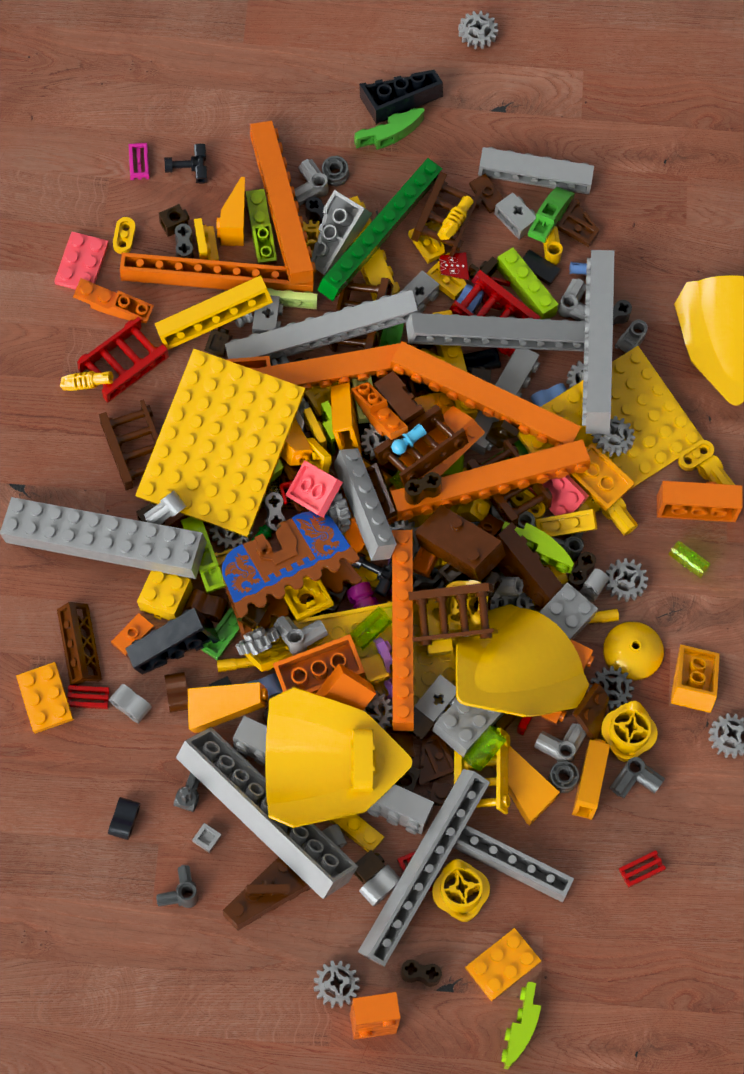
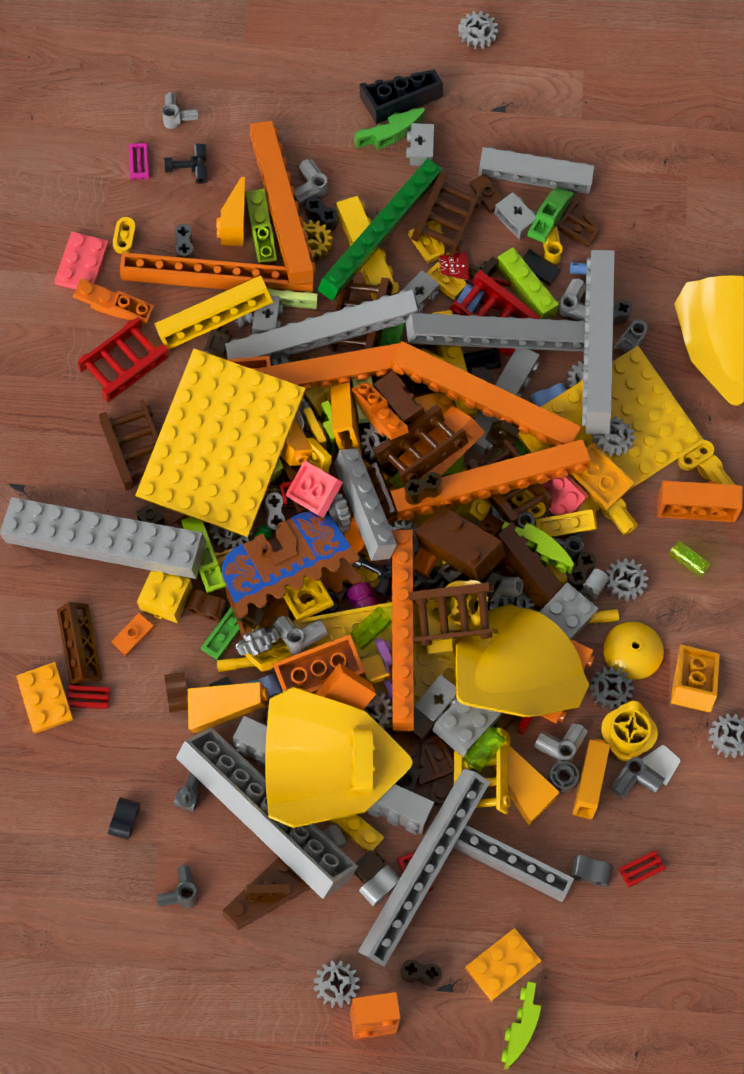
yellow hinge [60,371,114,391] -> none
light grey axle [109,684,152,724] -> none
black wedge [125,608,220,675] -> none
light grey piece [144,490,186,525] -> none
dark brown brick [159,204,190,237] -> none
light grey plate [192,823,222,853] -> none
yellow bracket [194,218,219,261] -> none
light grey wedge [311,190,372,275] -> none
dark grey wheel [322,156,349,186] -> none
medium azure pin [391,424,427,455] -> none
yellow piece [432,859,490,922] -> none
yellow hinge [437,196,474,240] -> none
reddish brown wing [573,683,609,740] -> none
none -> light grey axle [162,92,199,129]
none -> light grey brick [406,123,434,166]
none -> dark grey axle [570,855,613,887]
none -> white sticker [642,745,680,786]

